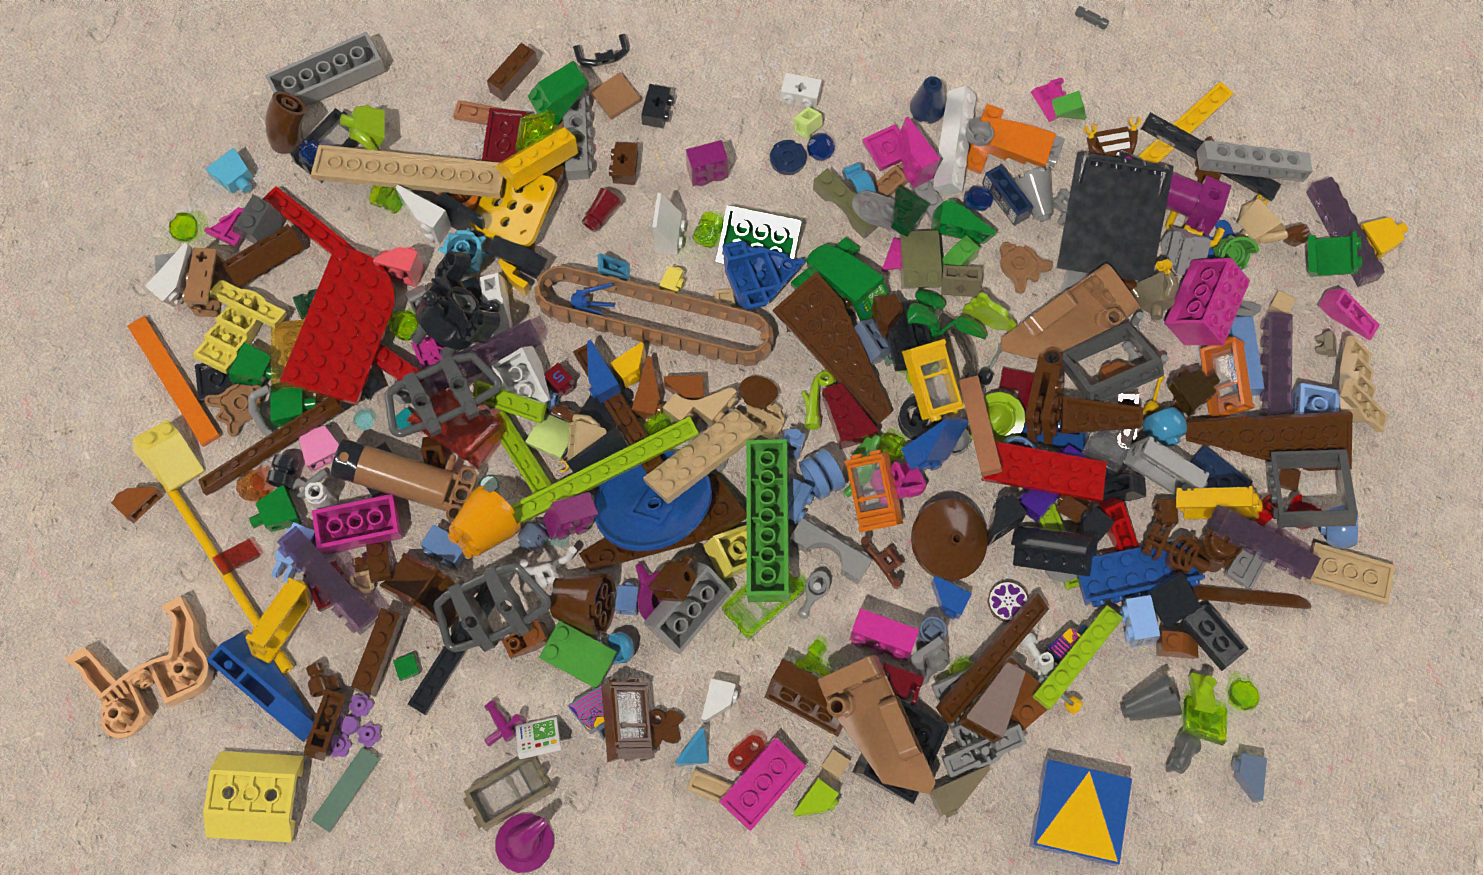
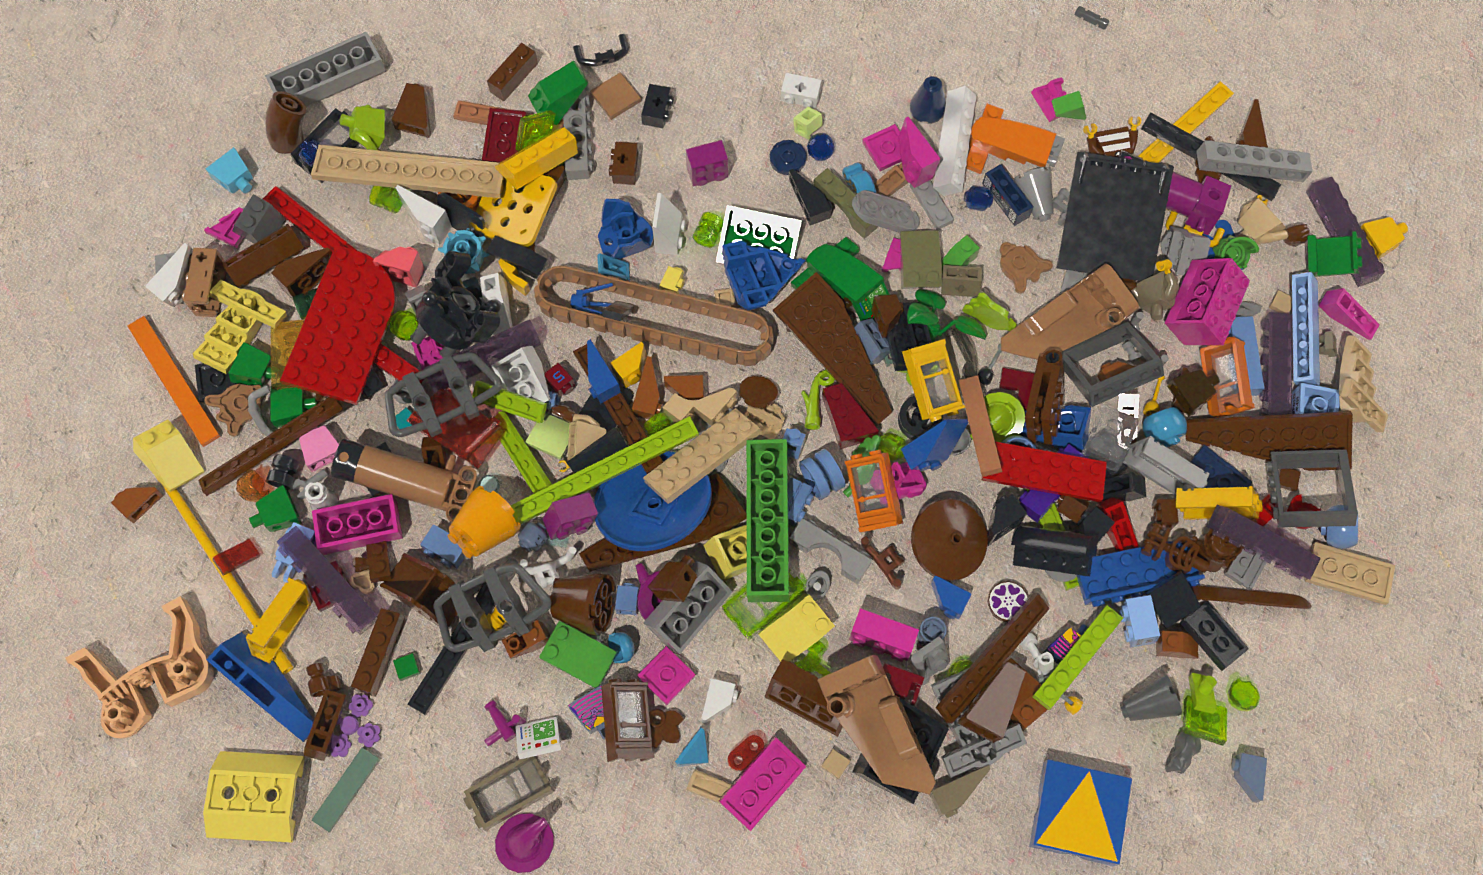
clear neon green hair [169,212,199,243] -> none
clear light blue tile [353,410,374,430] -> none
dark red plant [582,188,622,232] -> none
lime slope [793,778,839,818] -> none
dark green wing [891,185,931,237] -> none
green slope [930,200,996,244] -> none
light grey hair [965,117,994,146] -> none
reddish brown wing [1061,396,1143,434] -> none
none -> reddish brown slope [271,247,332,303]
none -> reddish brown slope [391,83,431,138]
none -> yellow wheel [486,607,507,631]
none -> blue piece [598,199,653,259]
none -> black tile [602,301,634,321]
none -> dark pink plate [637,646,696,706]
none -> light yellow slope [758,594,835,662]
none -> black slope [789,169,833,226]
none -> reddish brown slope [1236,99,1268,148]
none -> light blue brick [1292,272,1320,387]

